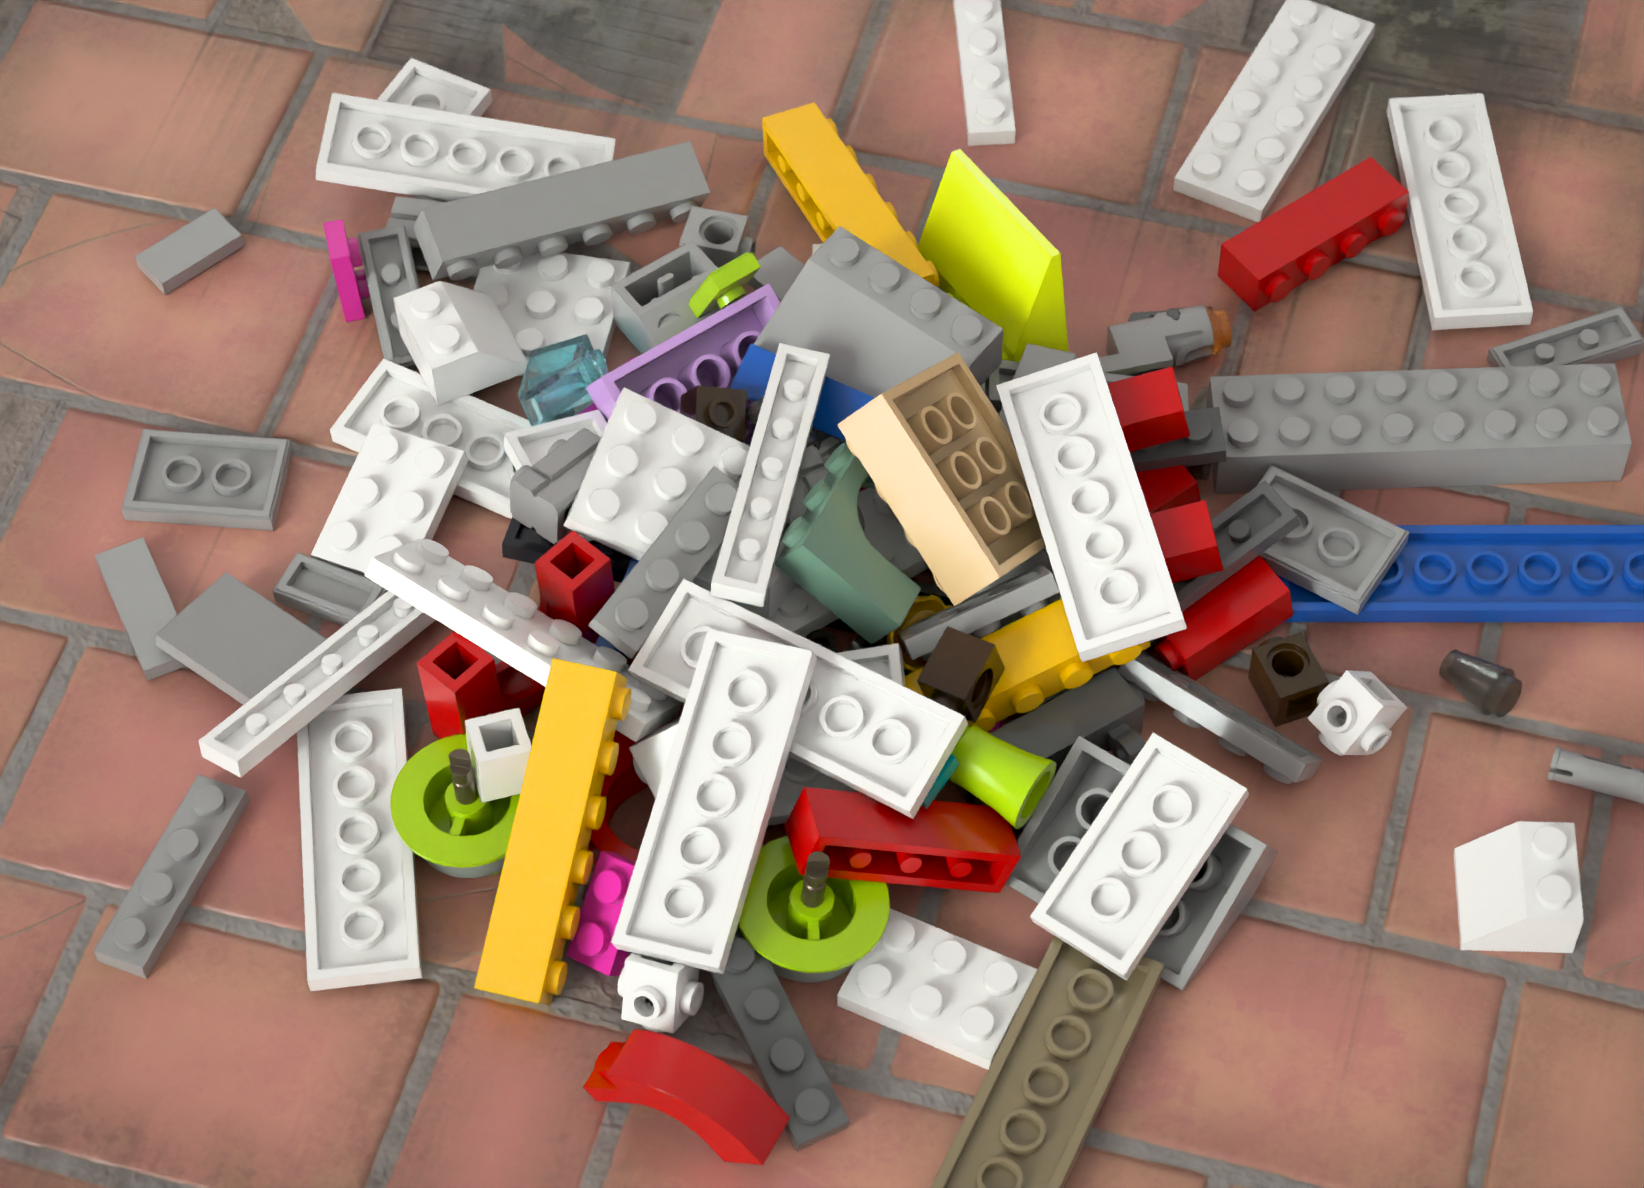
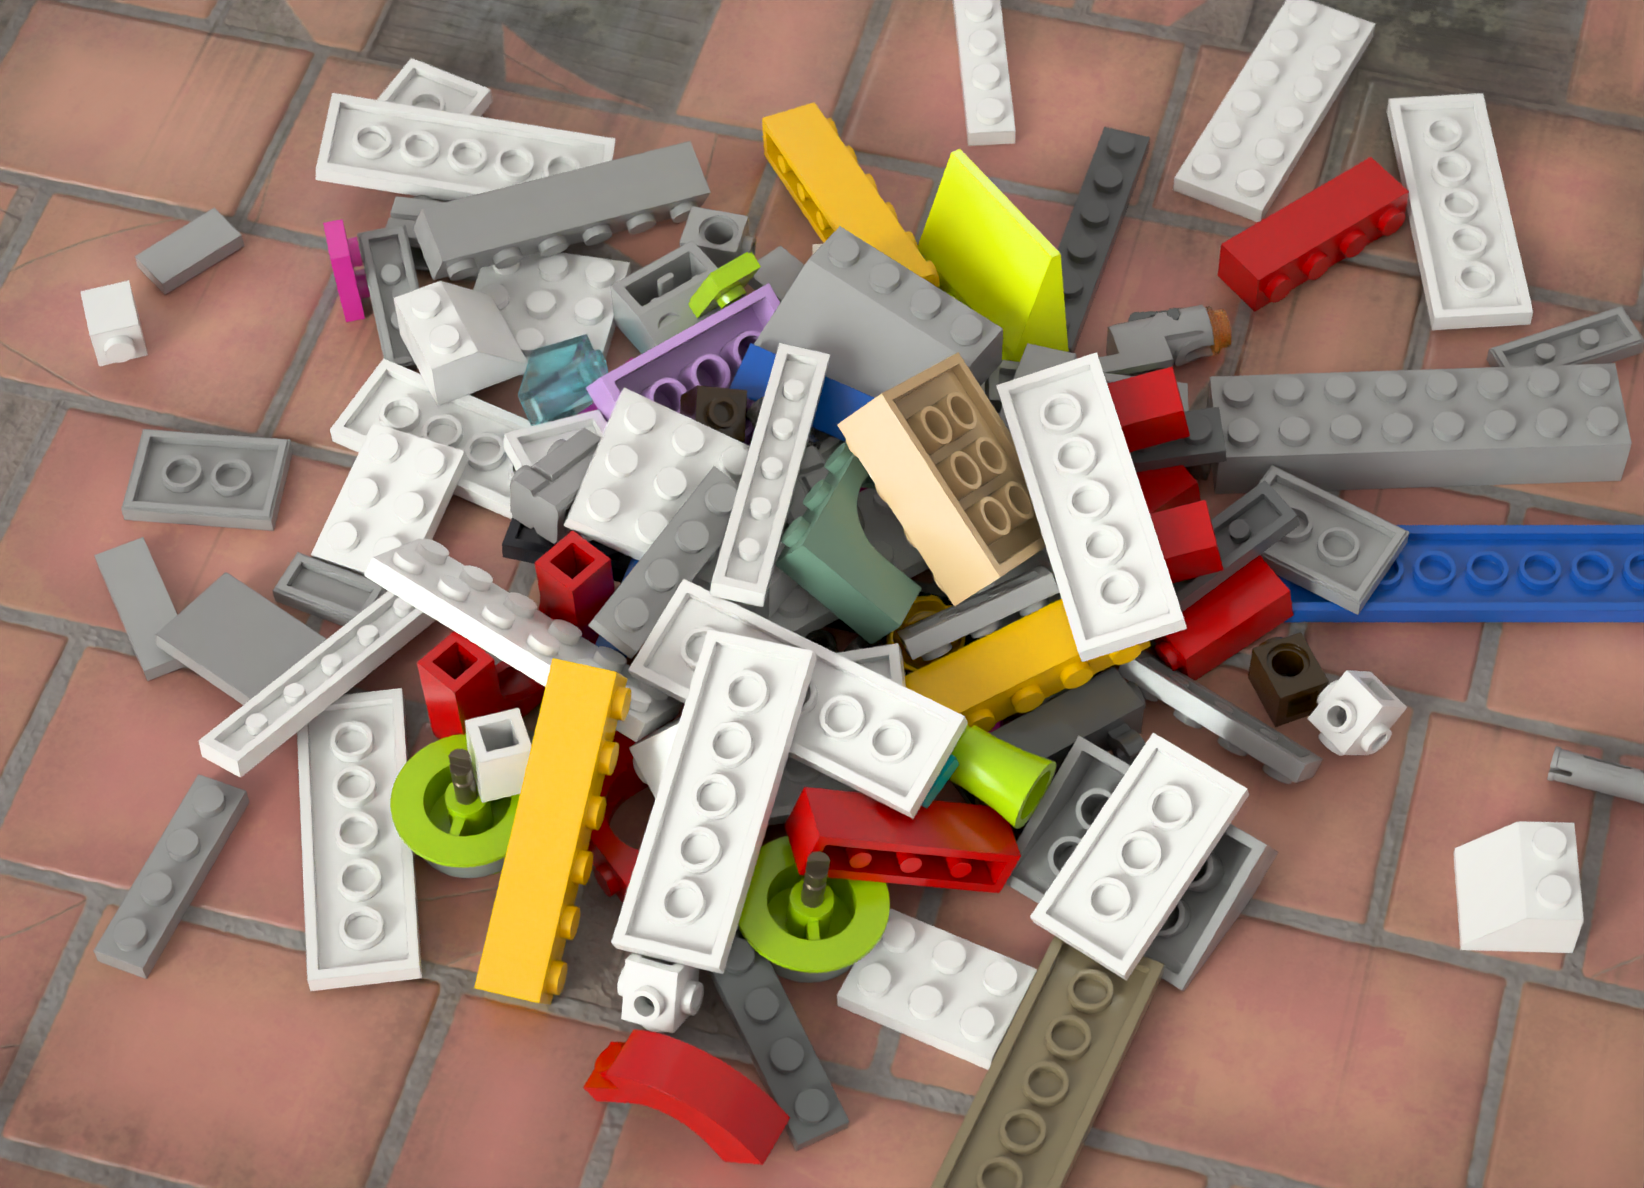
dark pink plate [566,851,636,976] -> none
dark brown brick [917,626,1005,723] -> none
clear smoke cone [1439,649,1522,717] -> none
none -> white brick [80,281,148,366]
none -> dark grey plate [1058,127,1150,353]

